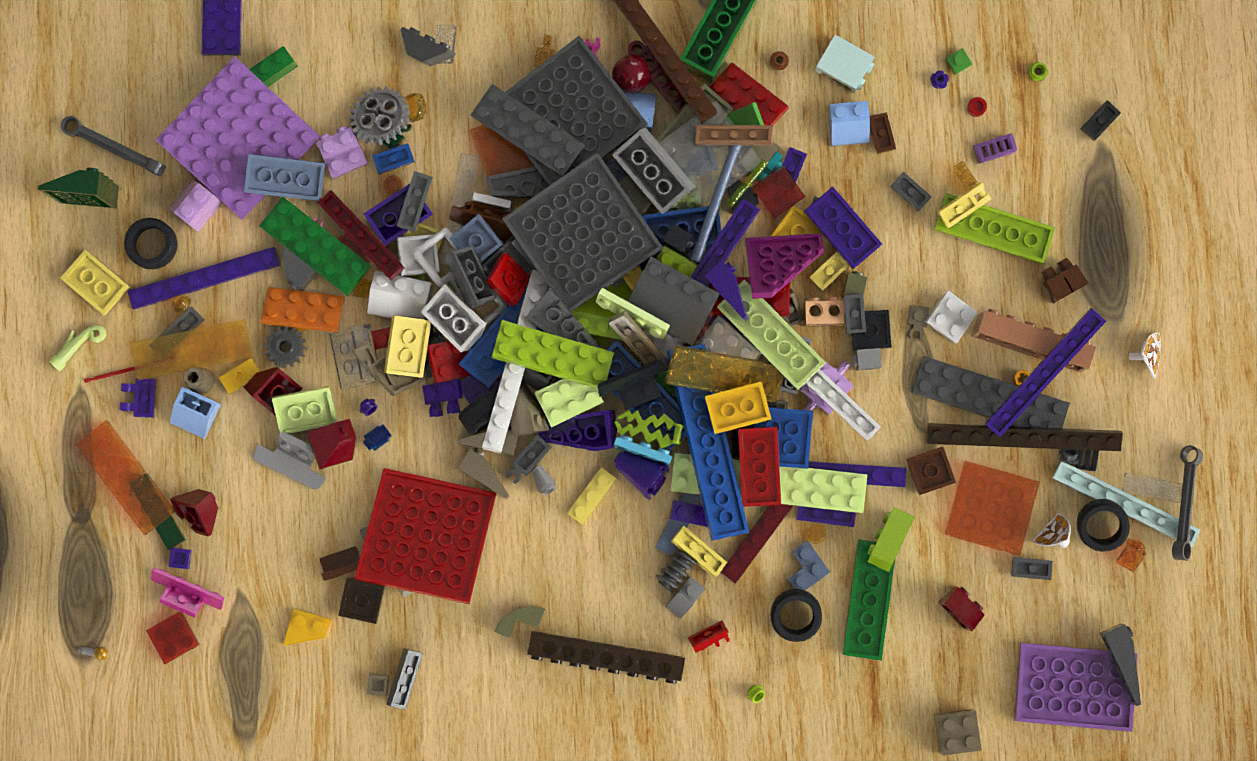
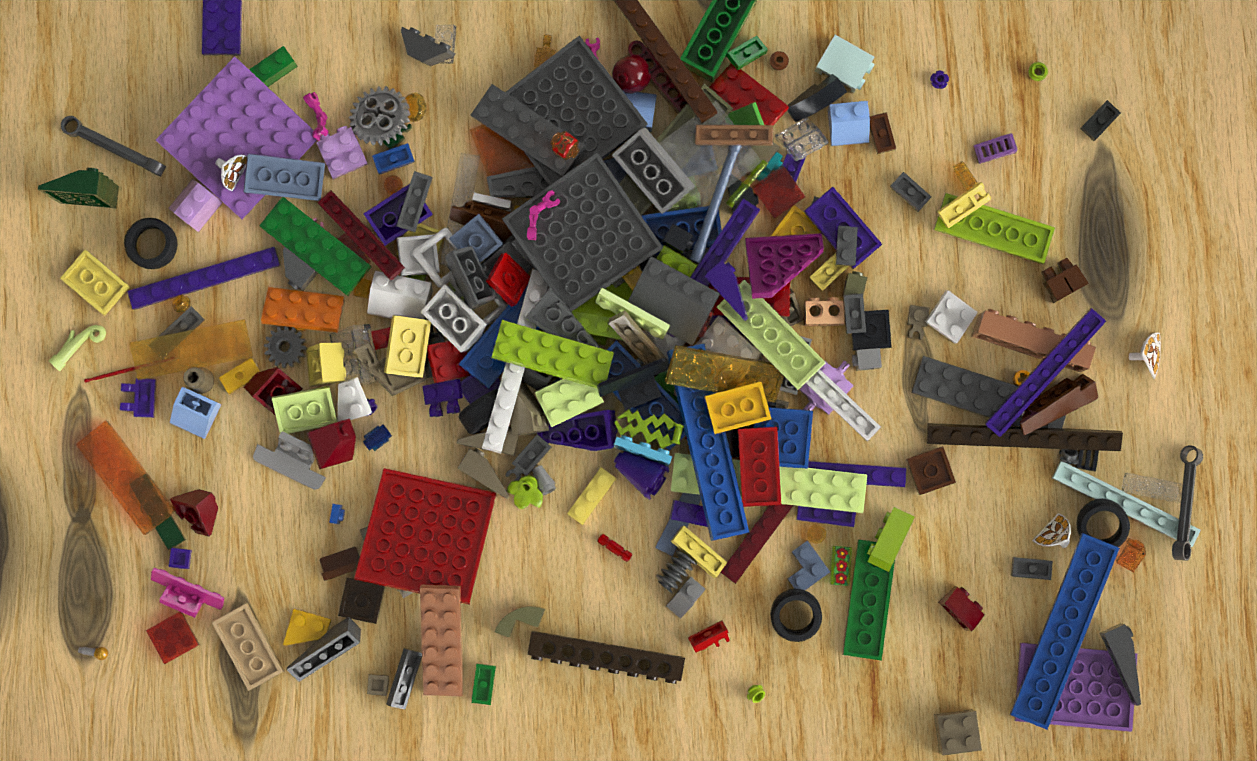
clear orange plate [945,461,1040,556] -> none
bright green plate [946,48,972,75] -> none
red tile [967,97,987,117] -> none
none -> tan plate [212,603,284,691]
none -> shield [215,154,247,191]
none -> dark grey slope [287,617,361,682]
none -> dark pink piece [303,92,328,141]
none -> light yellow slope [306,342,346,386]
none -> blue plate [329,504,345,524]
none -> white wing [337,377,372,422]
none -> nougat plate [420,585,463,697]
none -> green plate [471,663,496,705]
none -> lime plate [507,475,543,509]
none -> dark pink piece [527,190,560,240]
none -> clear orange head [550,131,580,160]
none -> red axle [597,534,632,562]
none -> green plate [726,36,768,70]
none -> clear slope [775,117,828,161]
none -> black slope [787,74,847,122]
none -> tile [830,546,852,586]
none -> dark grey plate [835,226,858,266]
none -> blue plate [1010,533,1120,730]
none -> reddish brown wedge [1020,374,1098,435]

